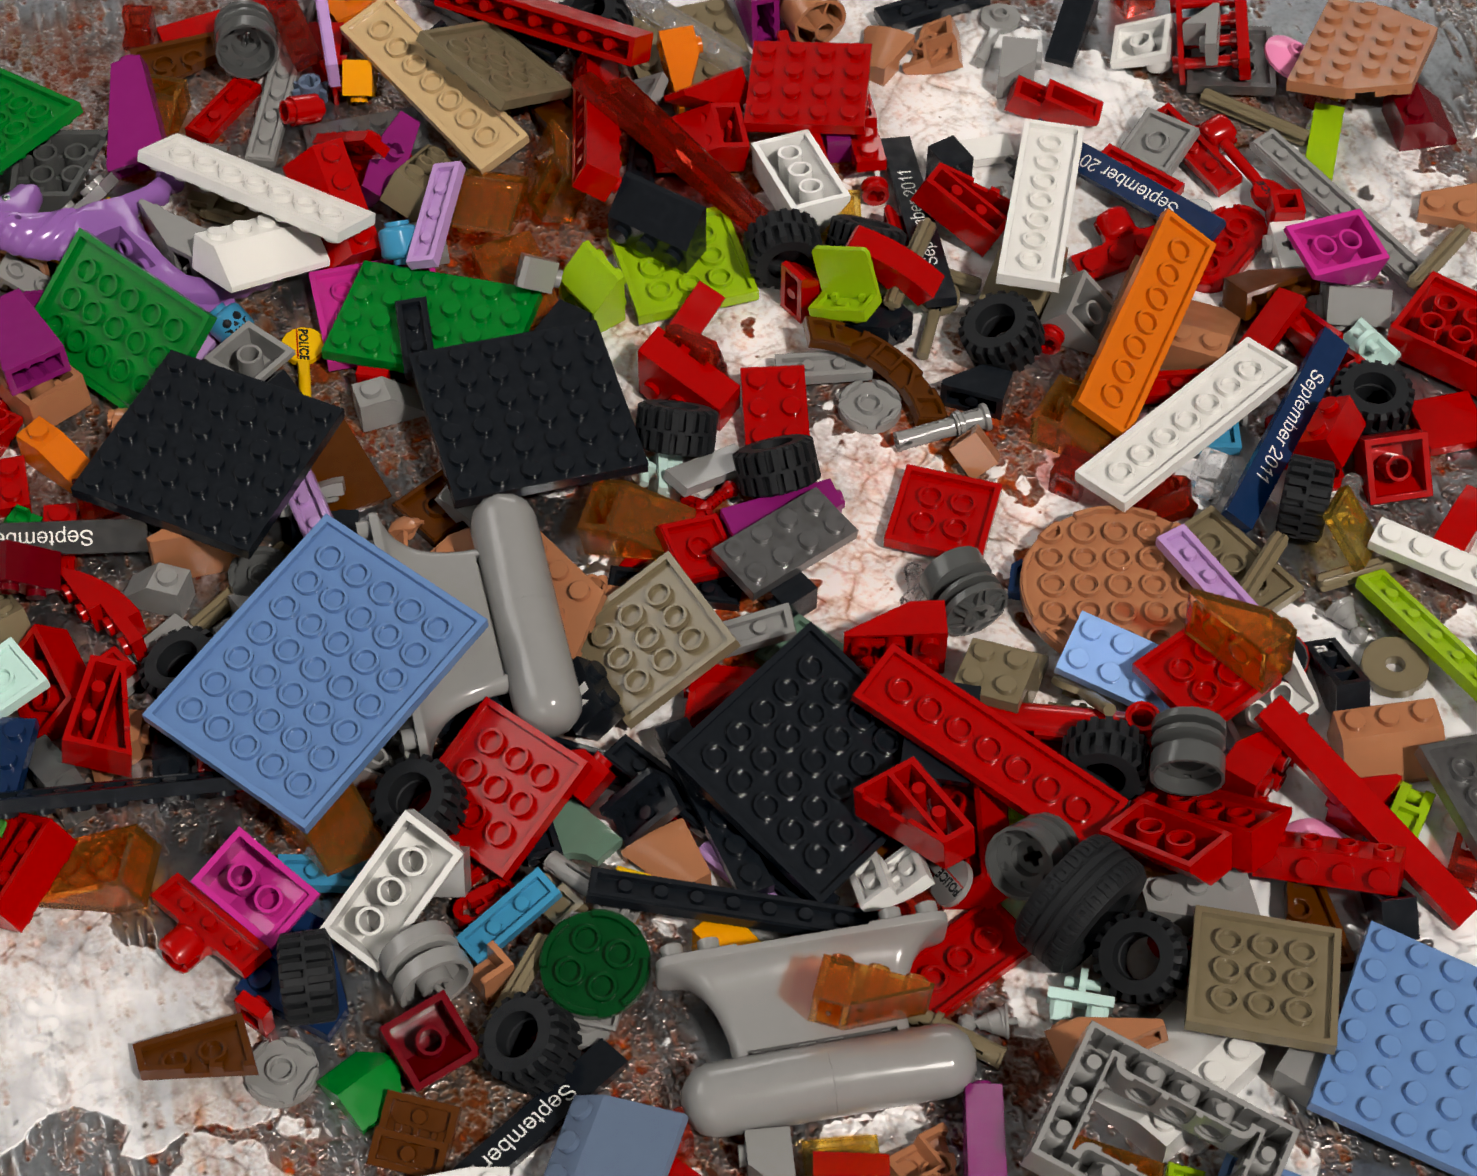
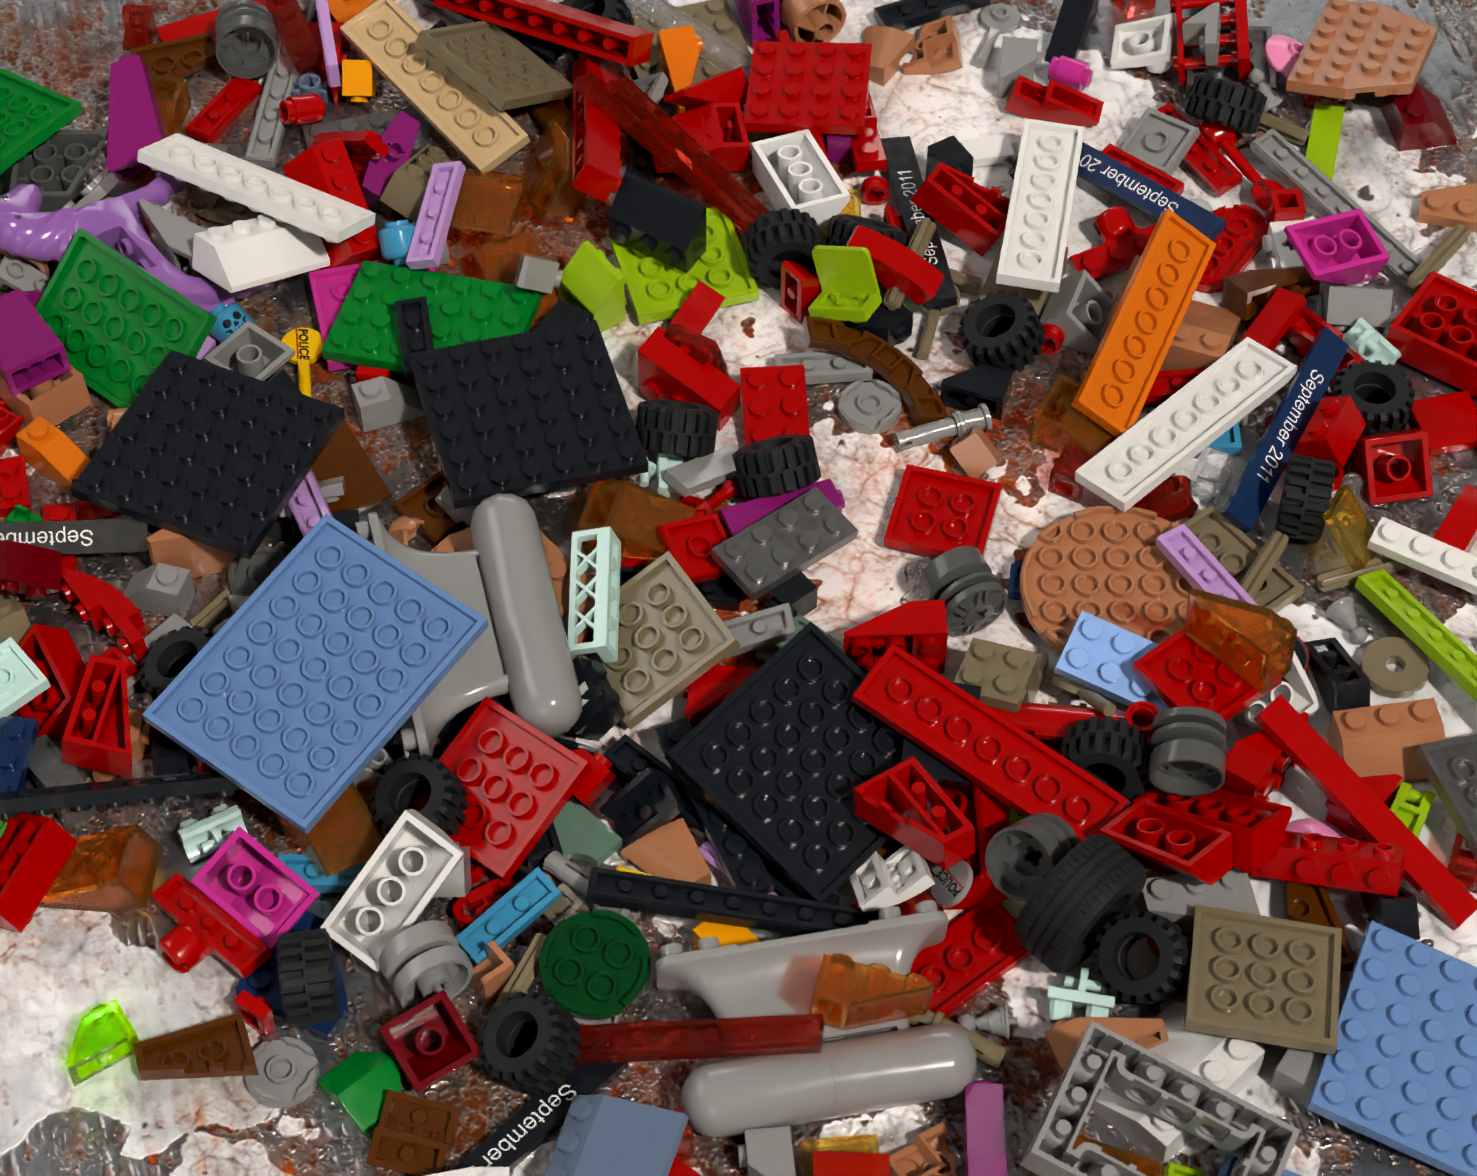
none -> clear neon green slope [65,999,139,1087]
none -> light aqua hips [178,803,248,863]
none -> clear red tile [532,1013,825,1065]
none -> light aqua fence [567,526,621,663]
none -> dark pink brick [1047,55,1093,92]
none -> black tyre [1184,75,1267,134]
none -> light grey piece [1248,69,1284,113]

